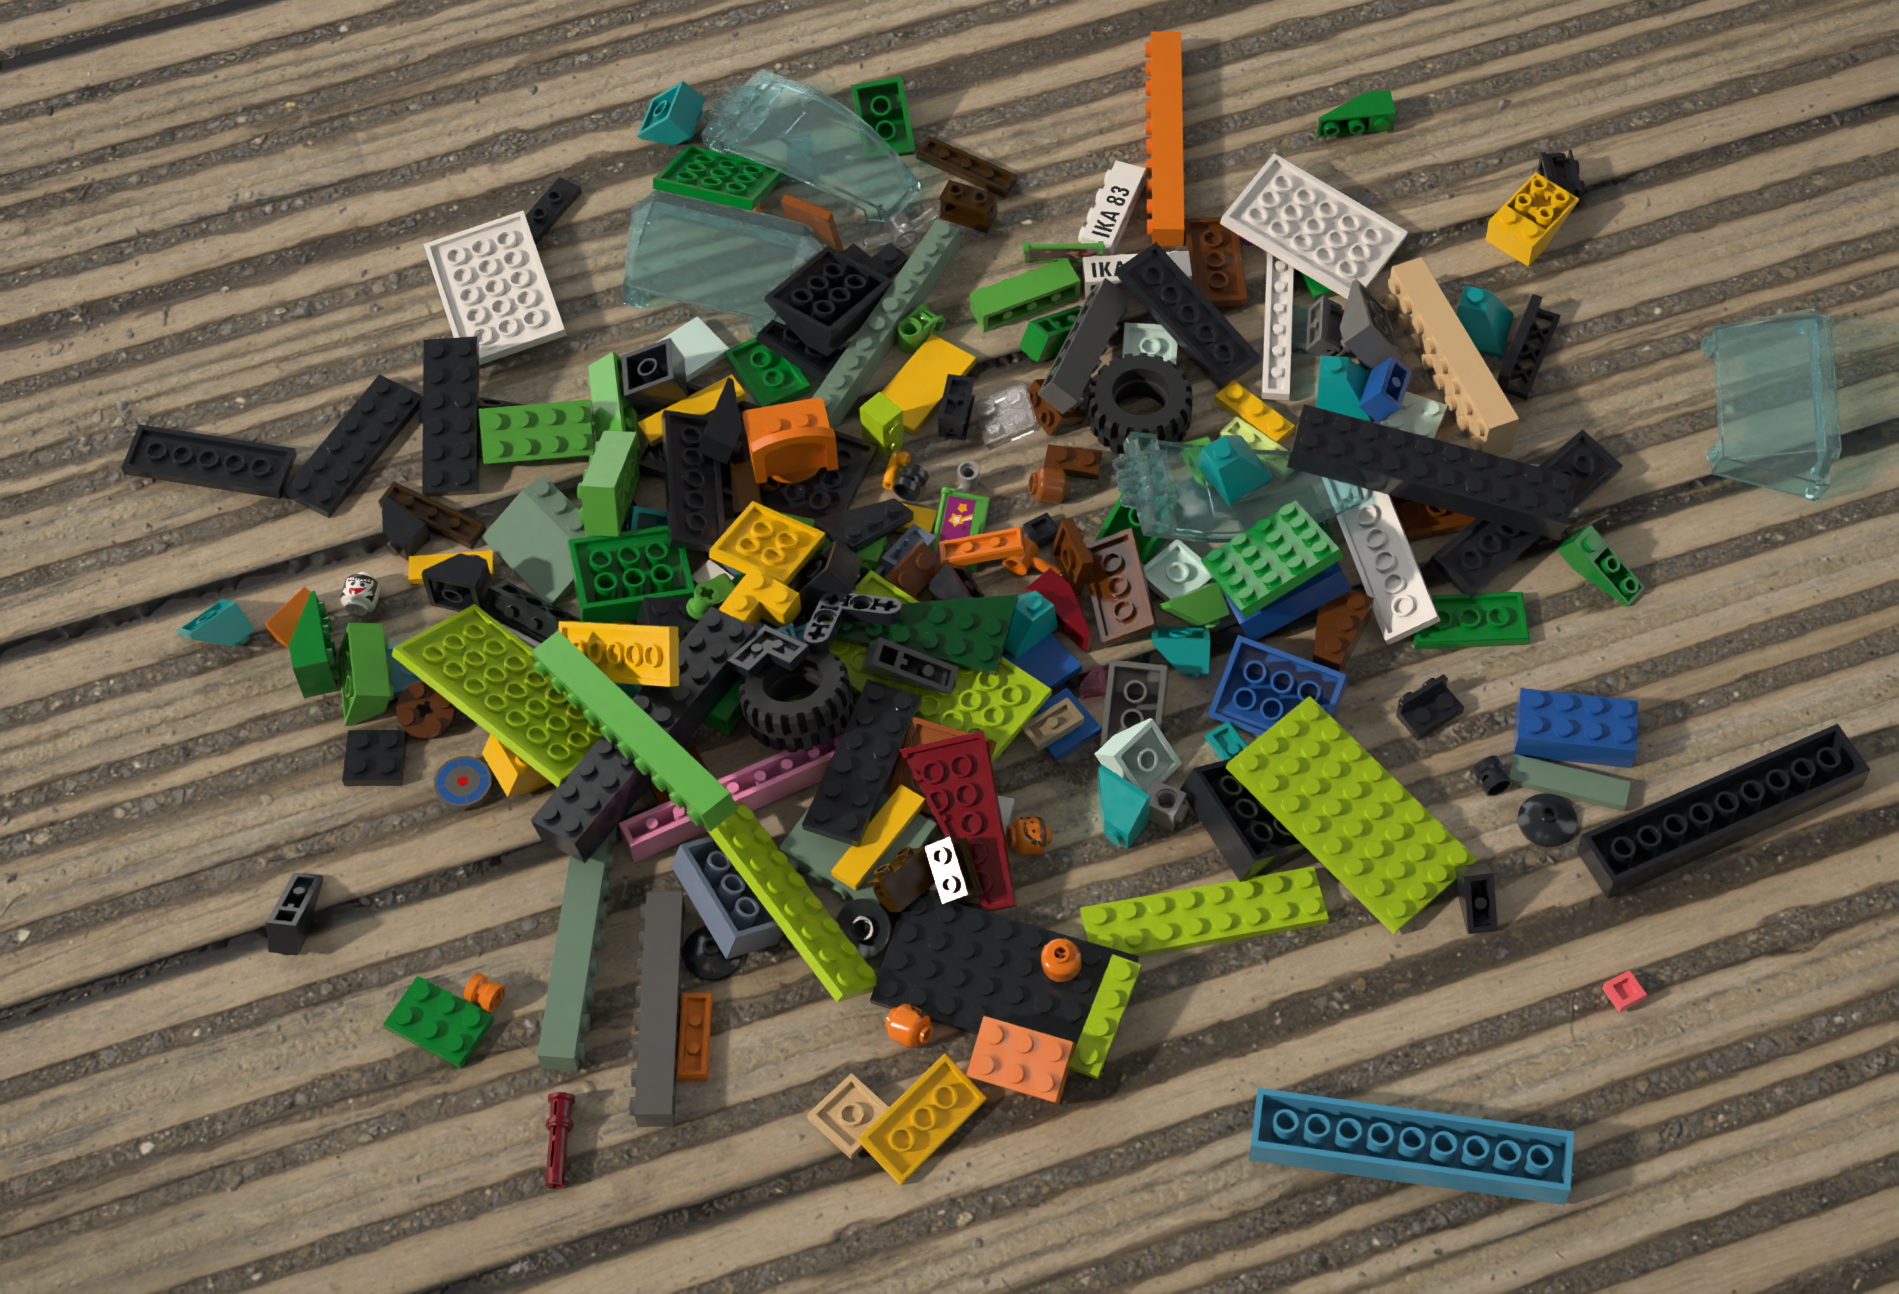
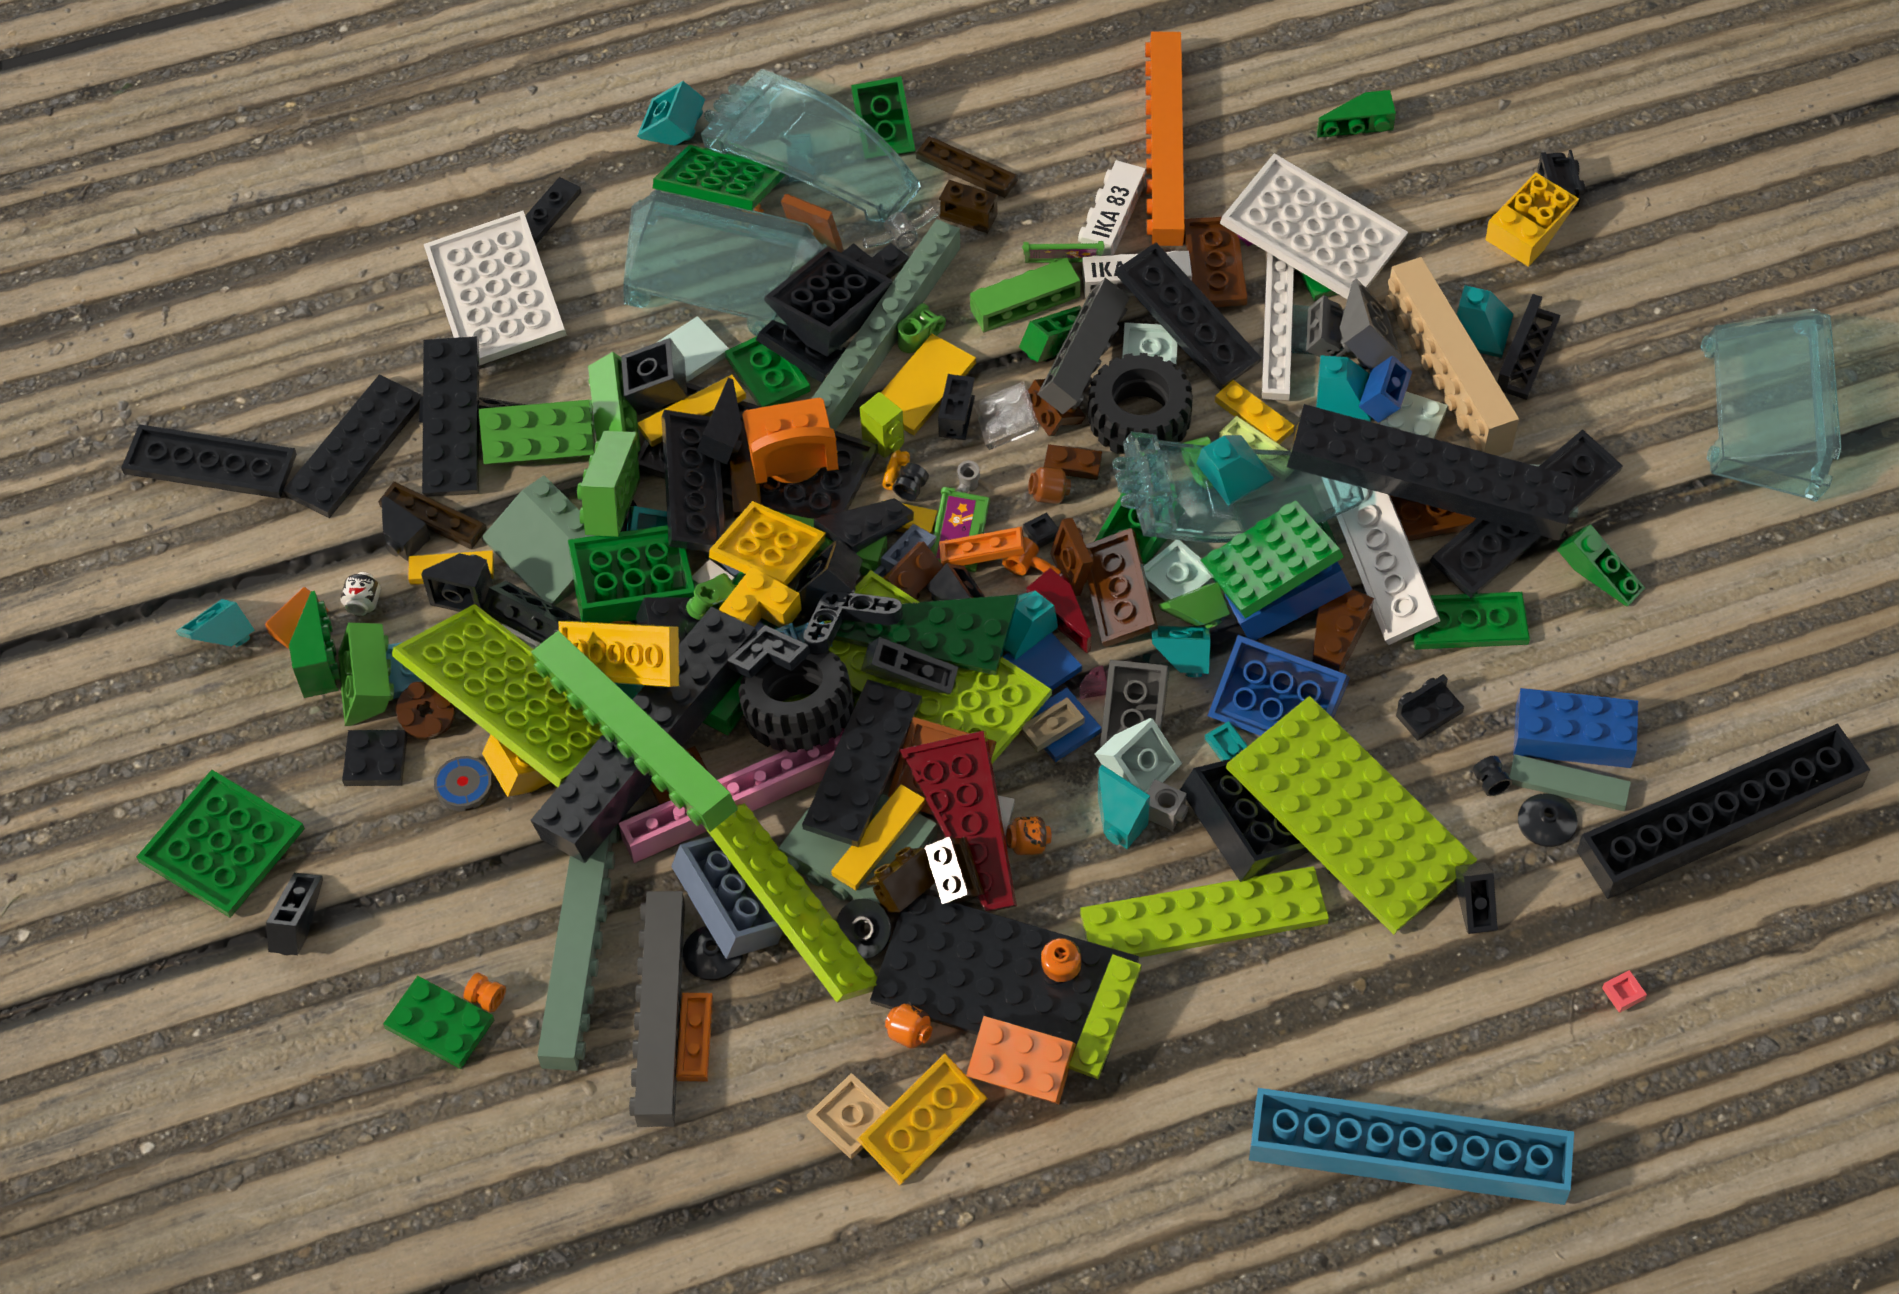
dark red pin [545,1092,576,1189] -> none
none -> green plate [136,769,305,918]

